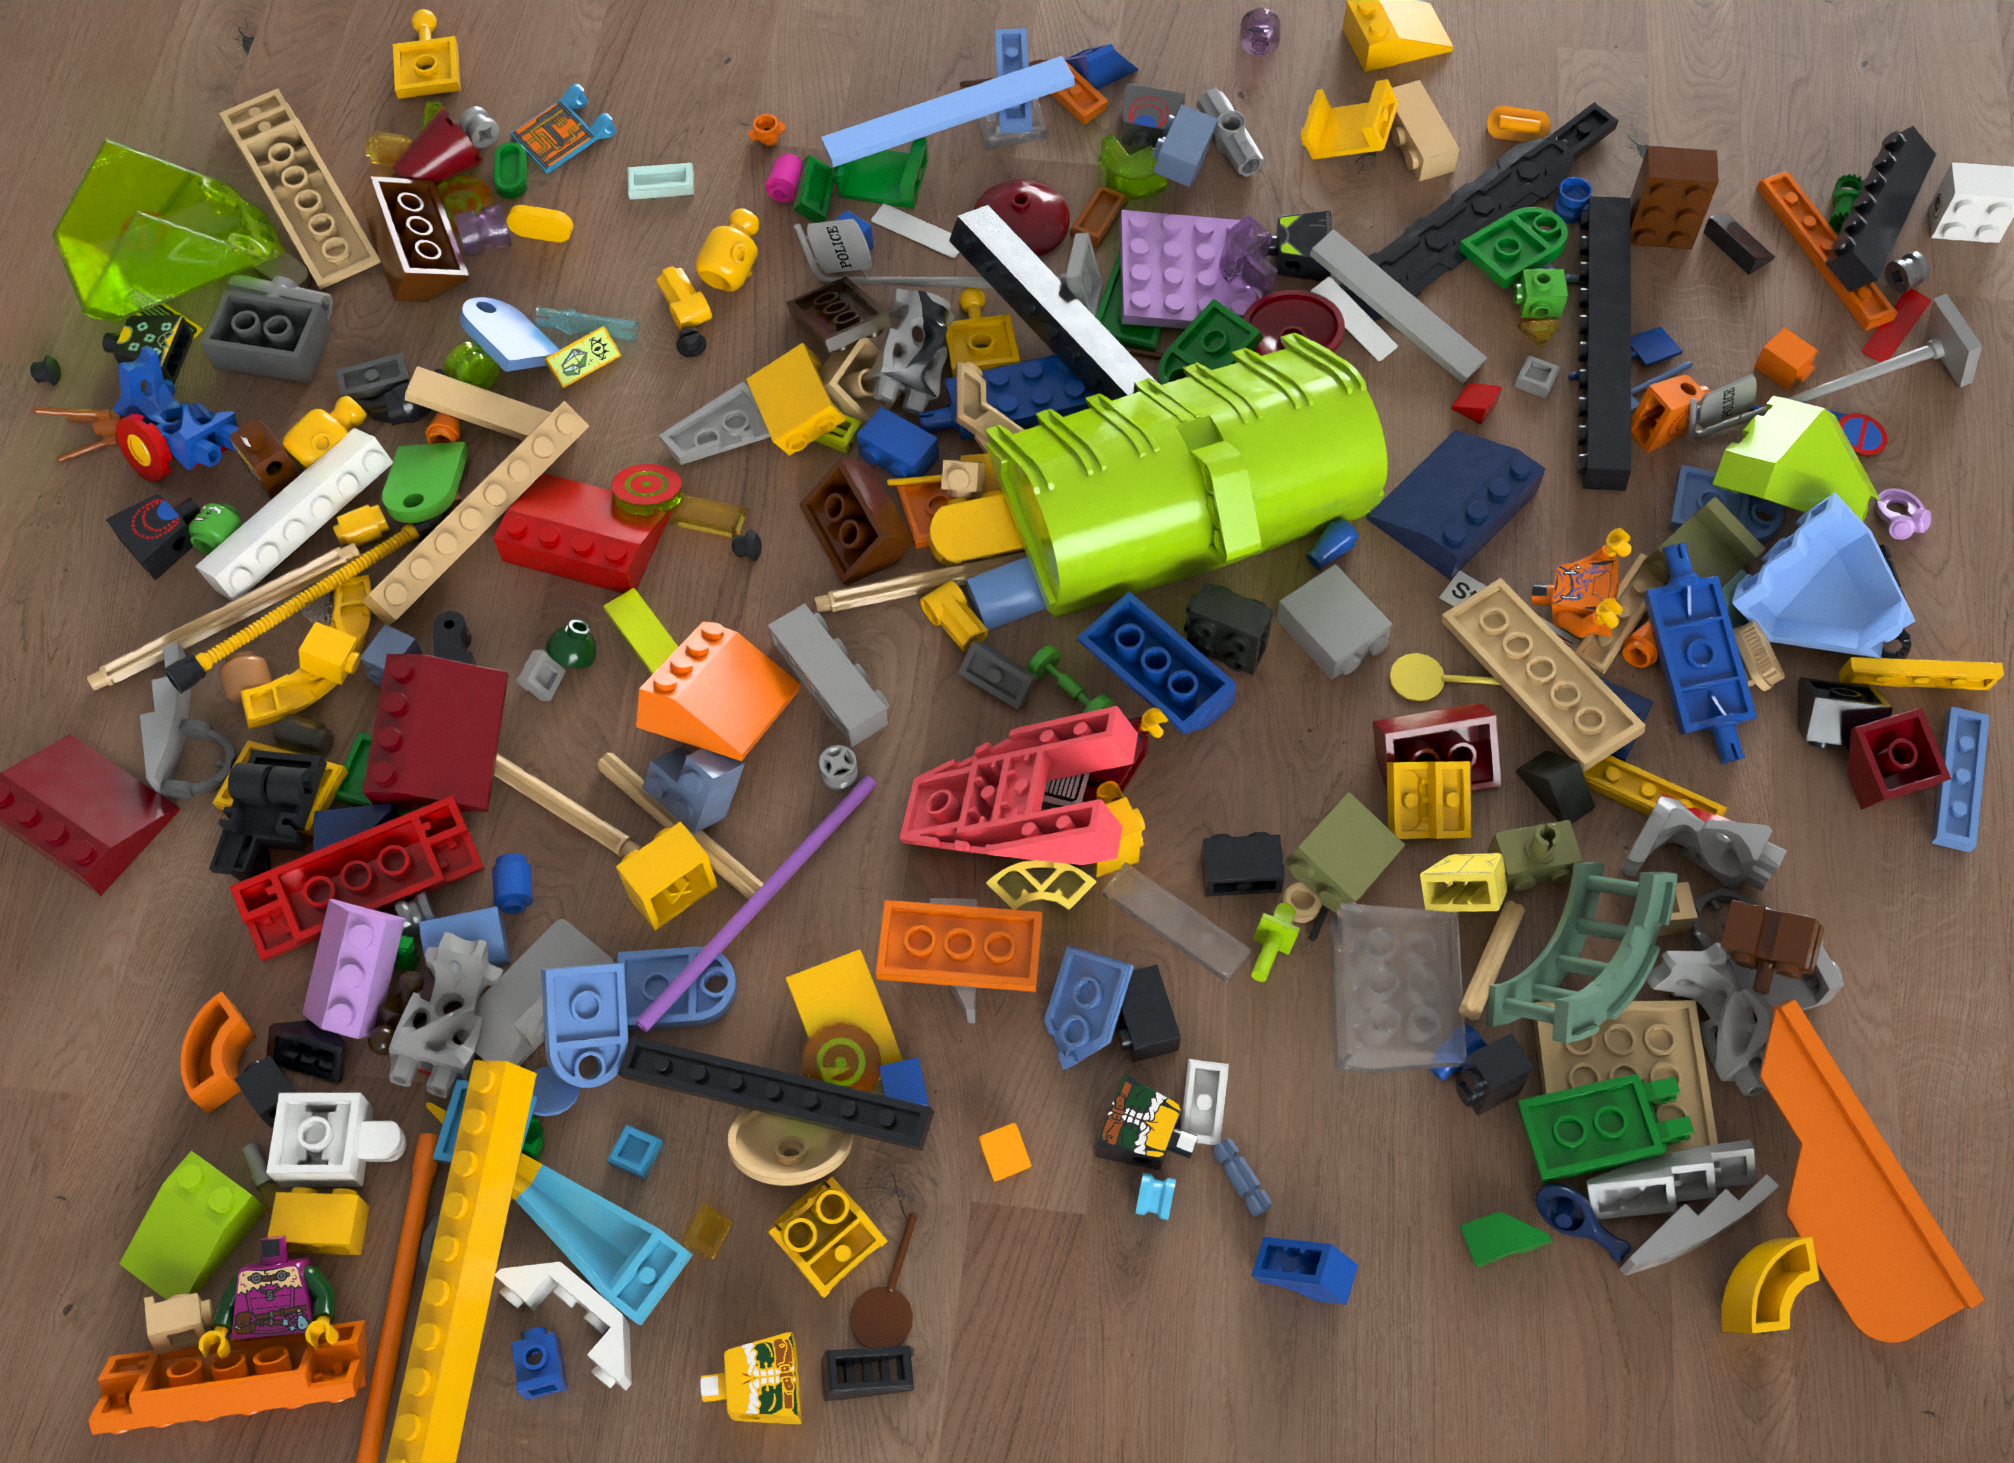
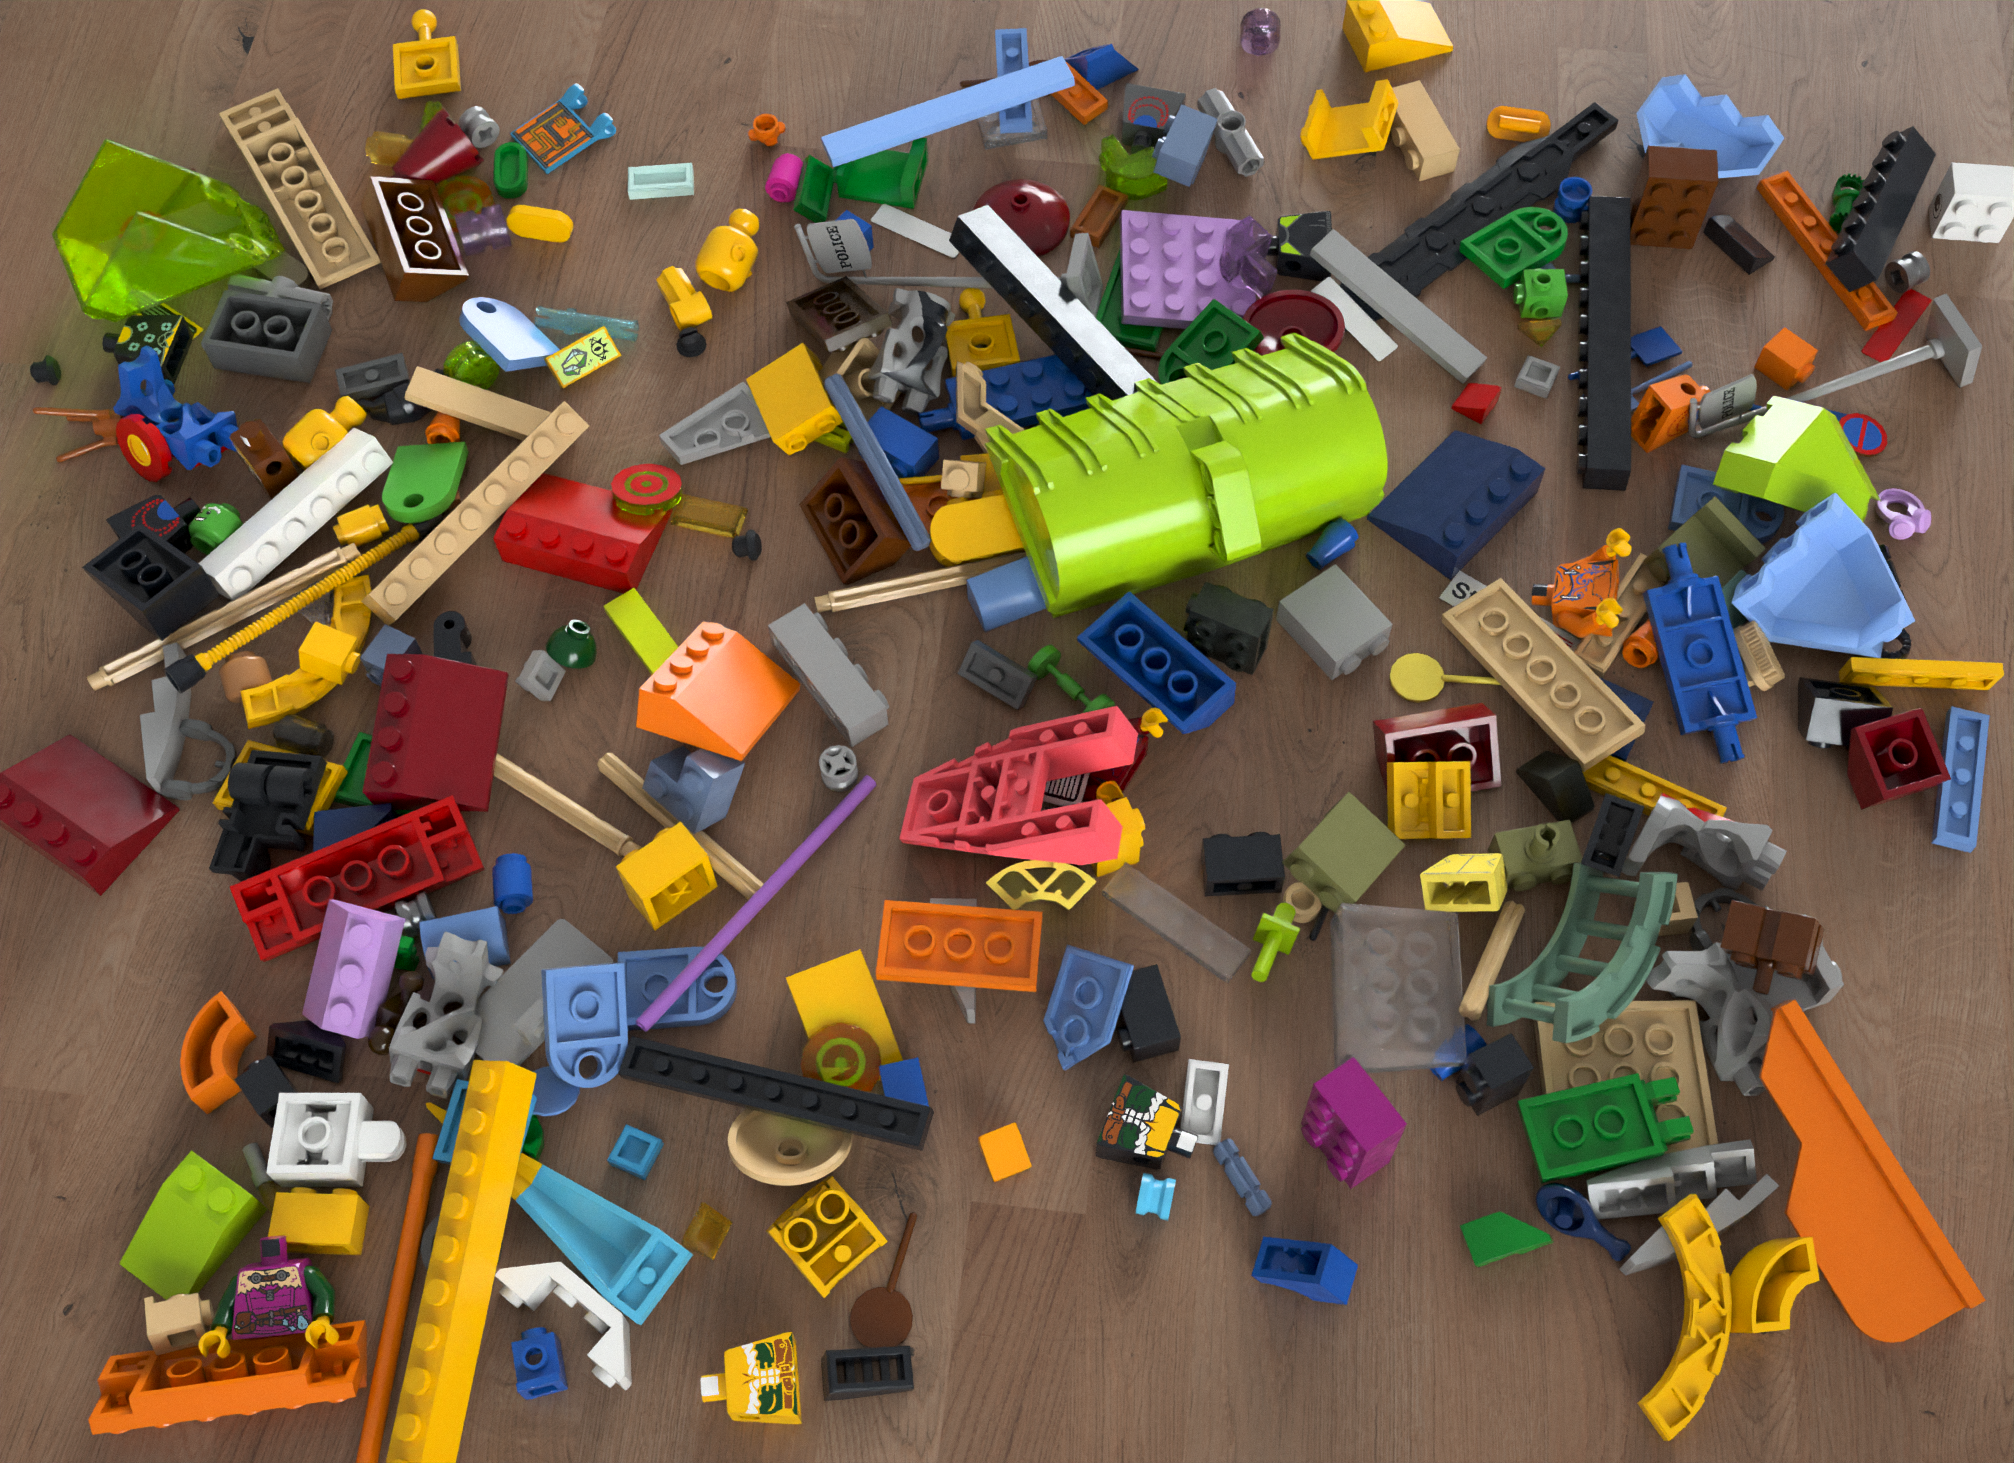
yellow piece [919,580,988,652] -> none
none -> black slope [82,523,220,641]
none -> sand blue axle [824,373,931,551]
none -> magenta brick [1301,1057,1407,1189]
none -> black torso [1581,793,1645,877]
none -> light blue panel [1636,74,1784,178]
none -> yellow tile [1637,1194,1732,1441]

